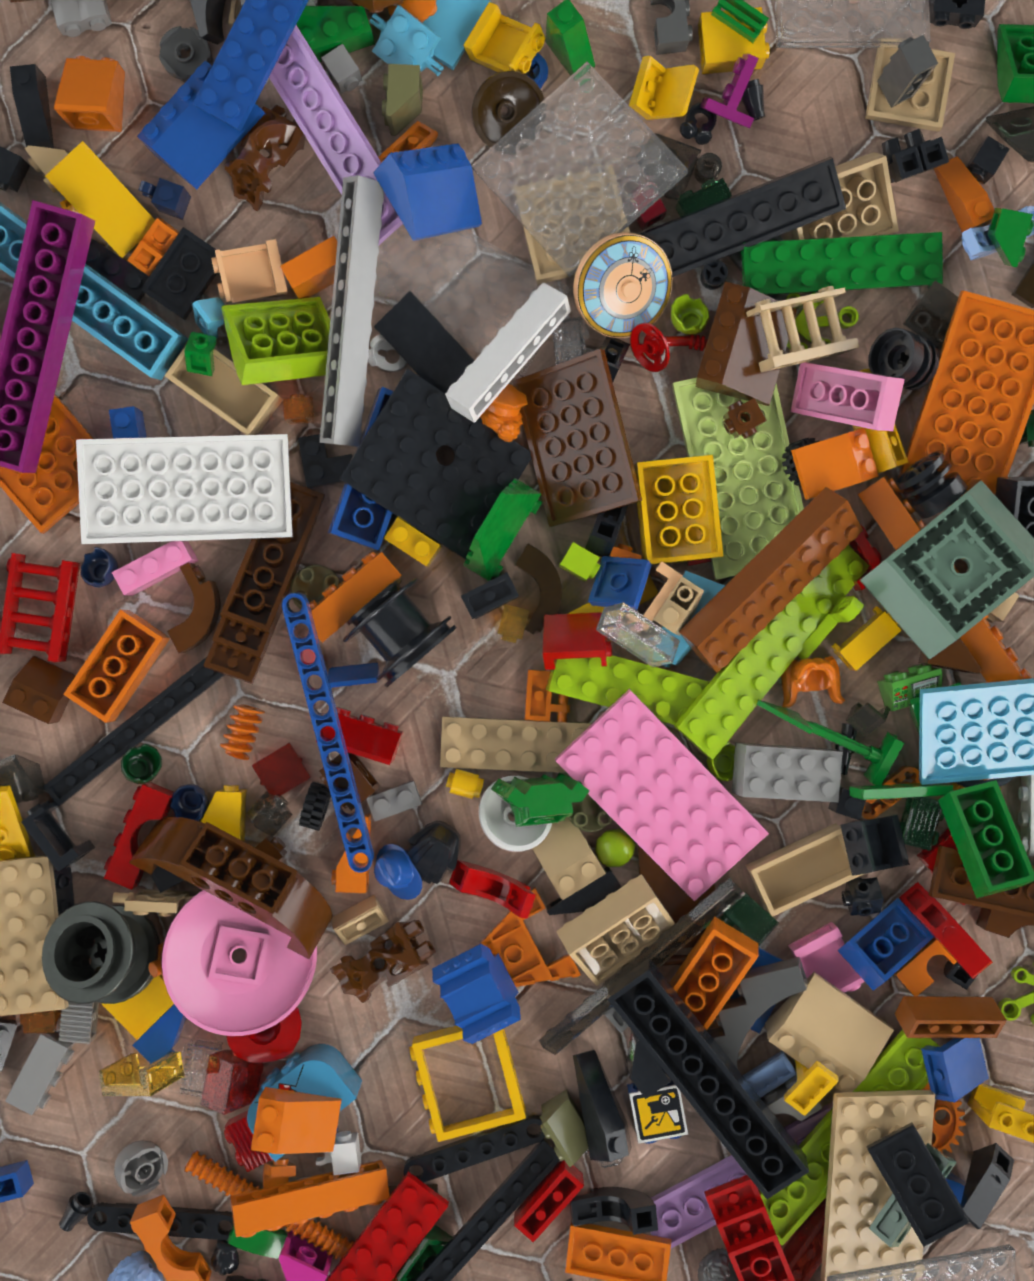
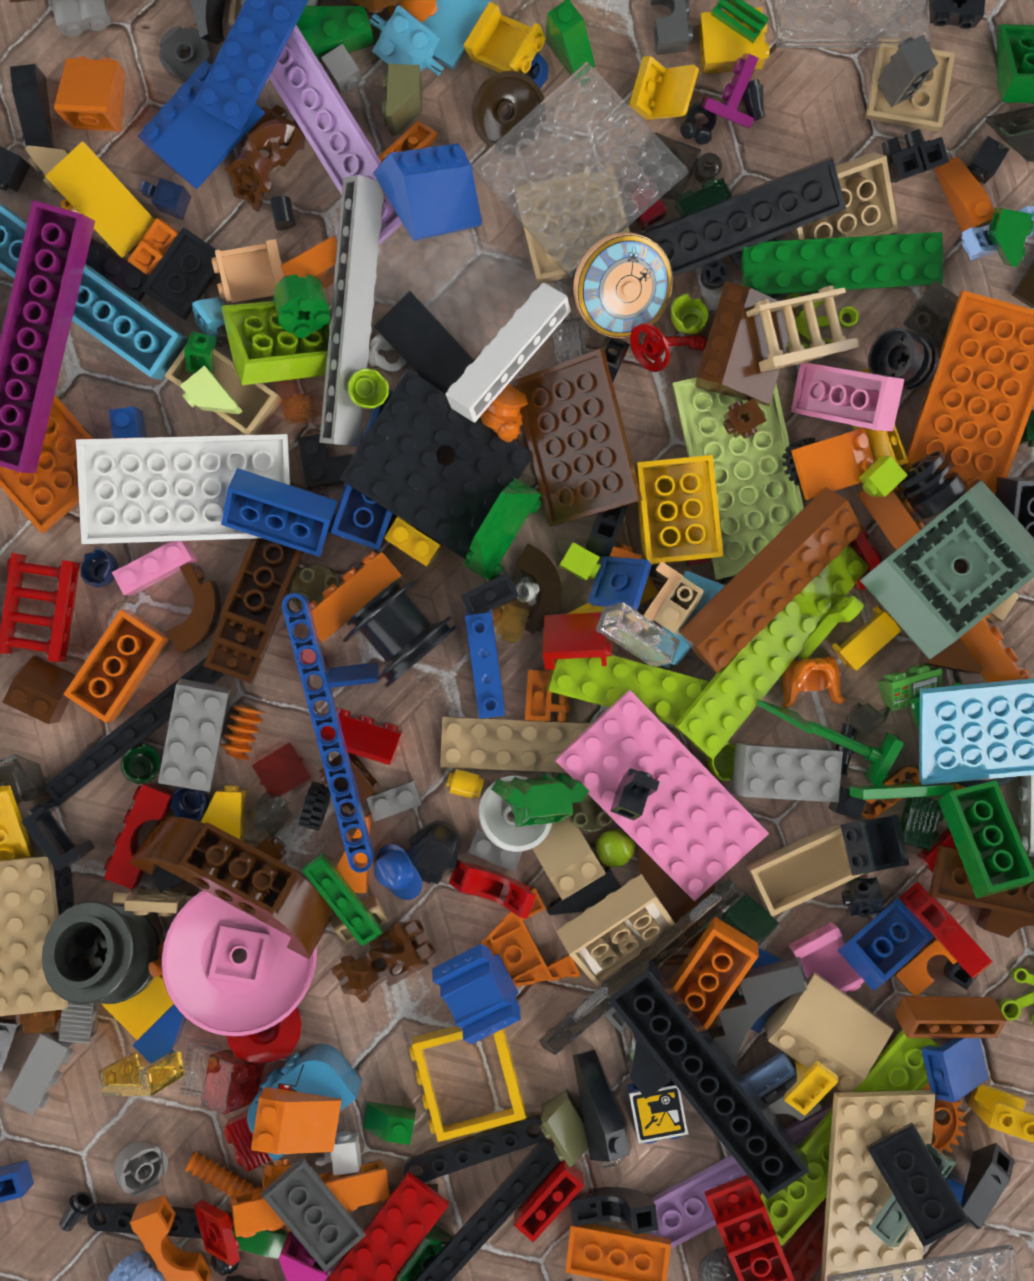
none -> light grey brick [158,678,231,792]
none -> yellowish green slope [180,366,242,414]
none -> red plate [194,1200,240,1266]
none -> blue slope [221,468,337,557]
none -> dark grey tile [261,1156,366,1272]
none -> black brick [270,196,296,231]
none -> green brick [273,274,331,338]
none -> green tile [301,853,383,946]
none -> lime hair [348,368,389,409]
none -> green slope [363,1101,416,1145]
none -> blue fence [465,610,505,719]
none -> light grey plate [468,829,523,872]
none -> white plate [516,577,540,606]
none -> black brick [610,768,660,821]
none -> lime brick [859,456,907,497]

